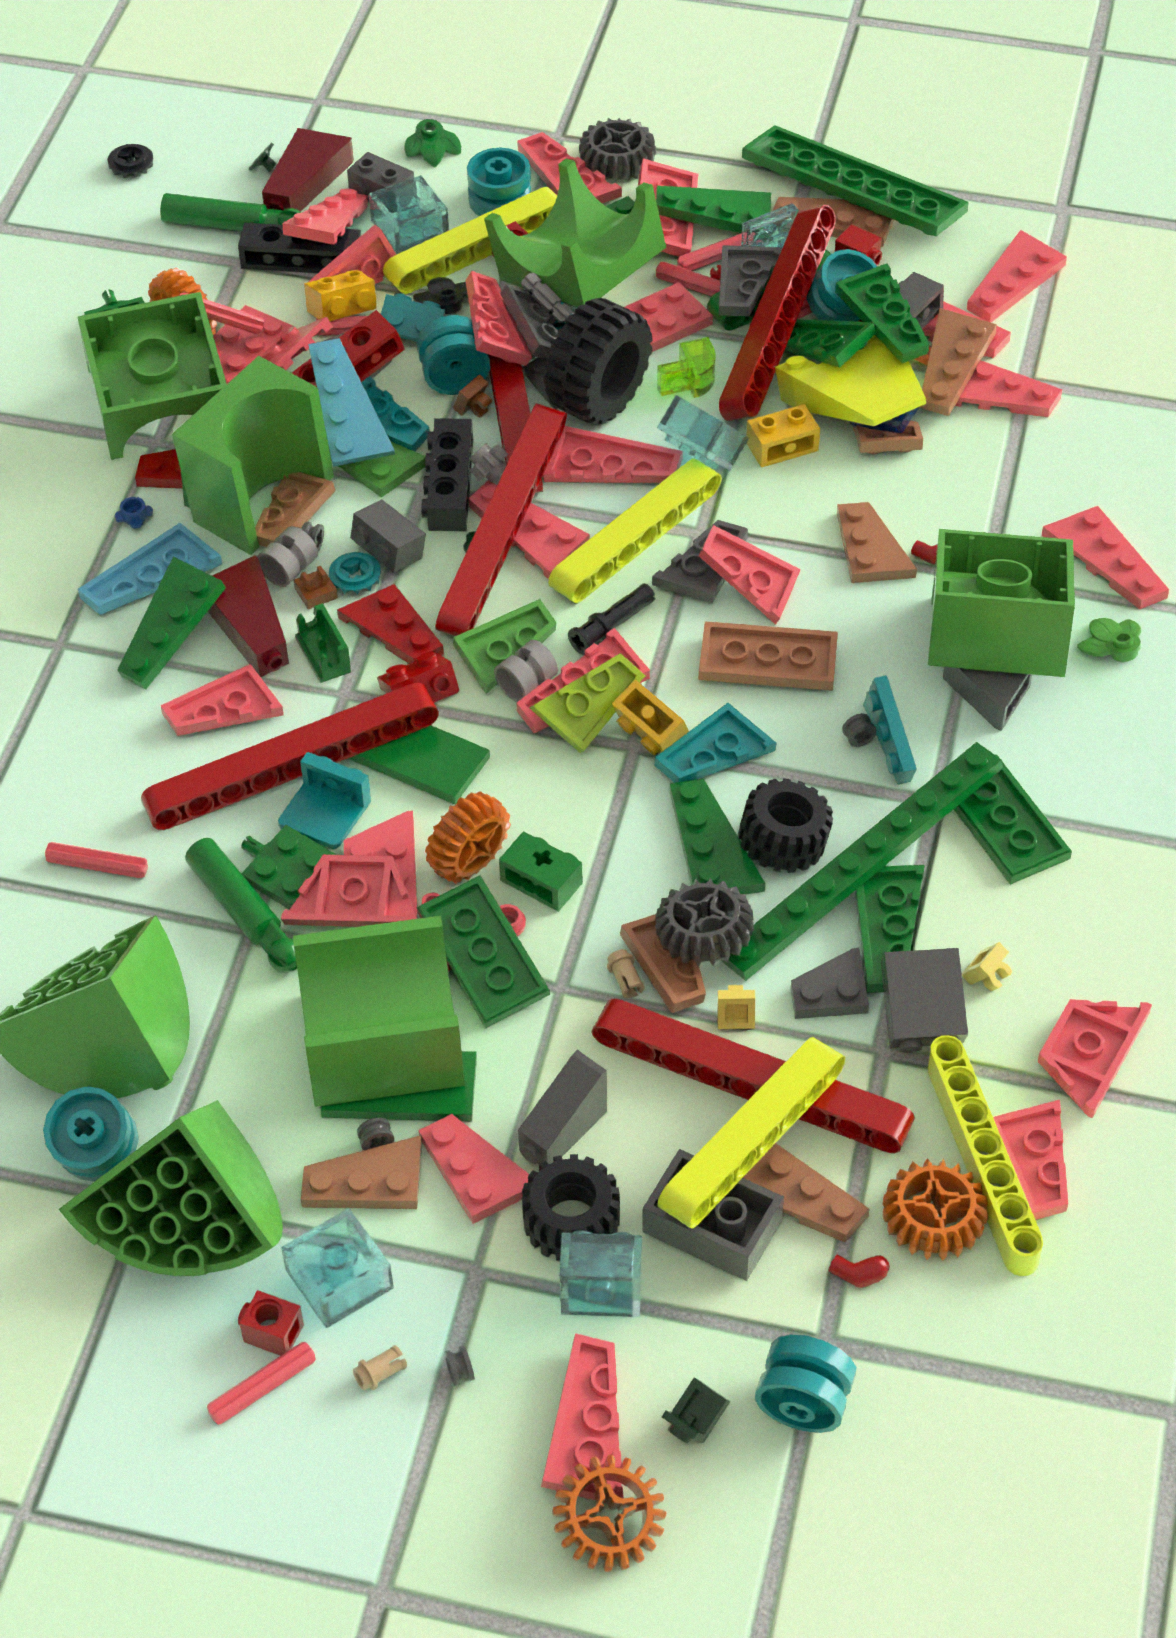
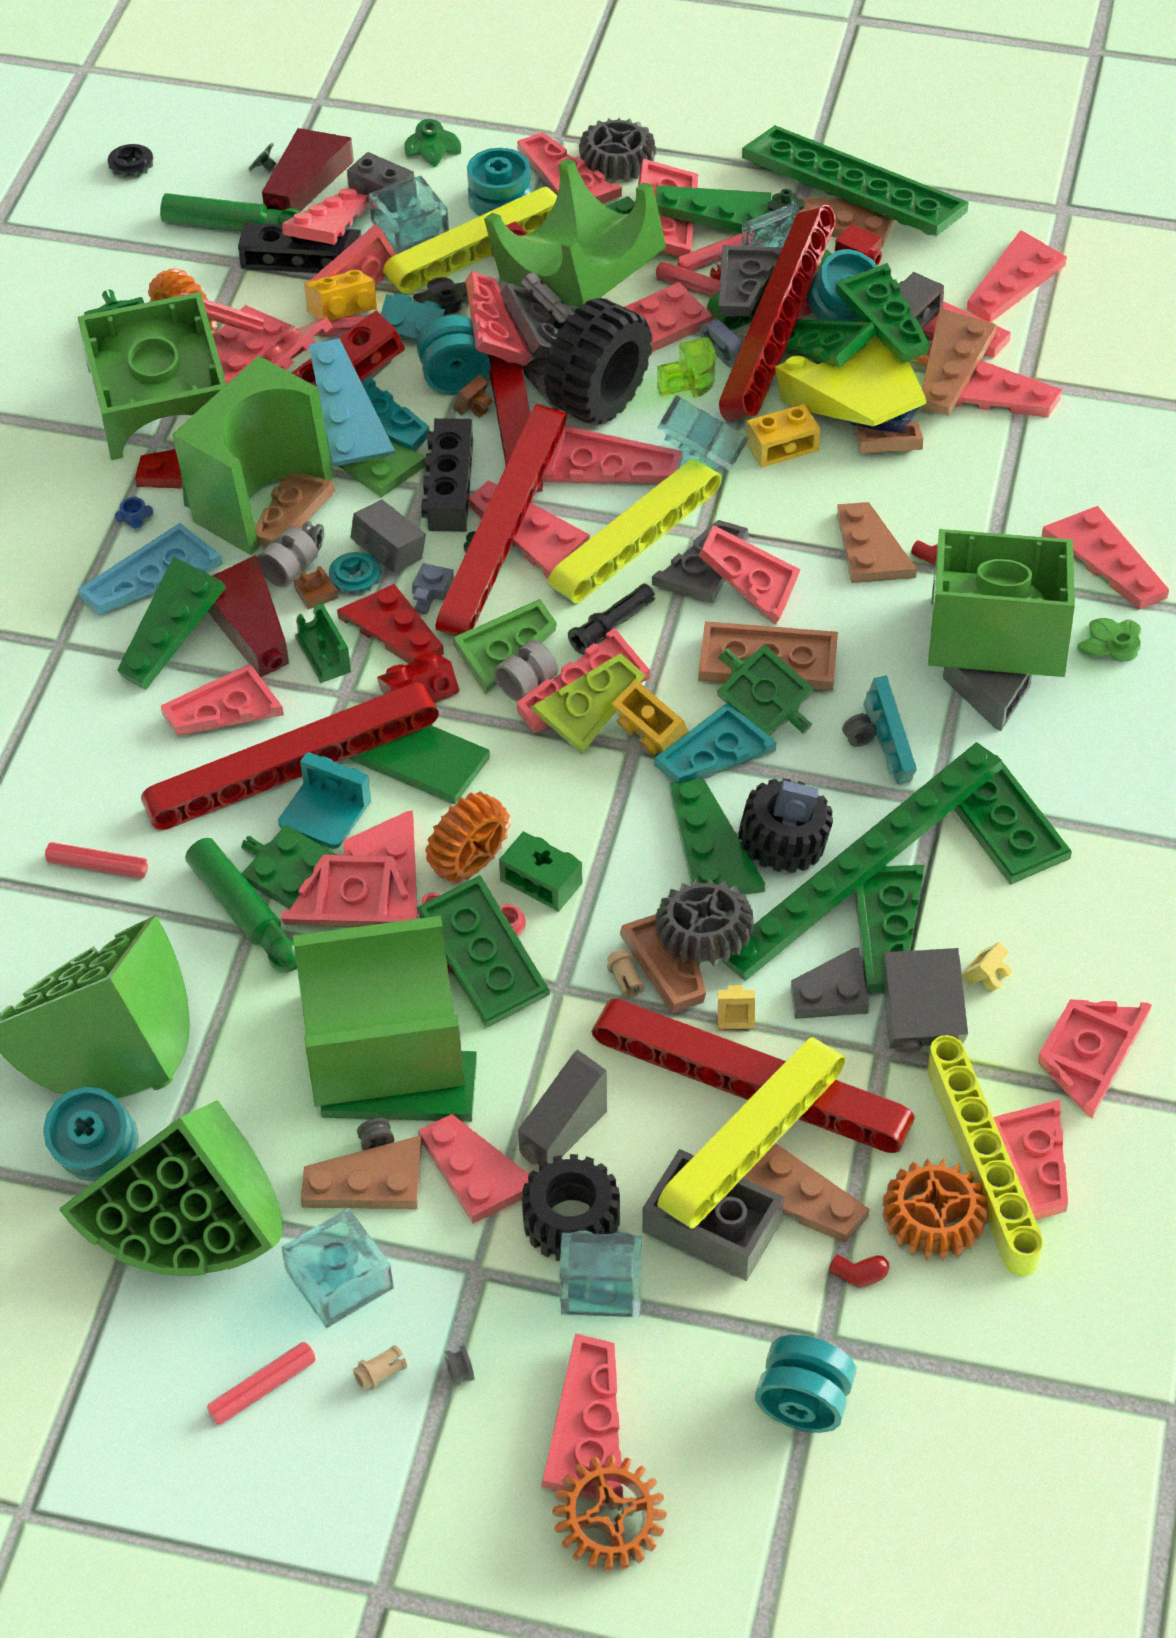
red brick [238,1290,304,1356] -> none
light grey gear [469,443,508,482] -> none
dark green bracket [661,1377,731,1444] -> none
none -> sand blue plate [412,563,454,614]
none -> sand blue beam [700,319,743,367]
none -> green plate [717,644,814,737]
none -> dark green plant [767,189,804,218]
none -> sand blue plate [773,780,818,826]

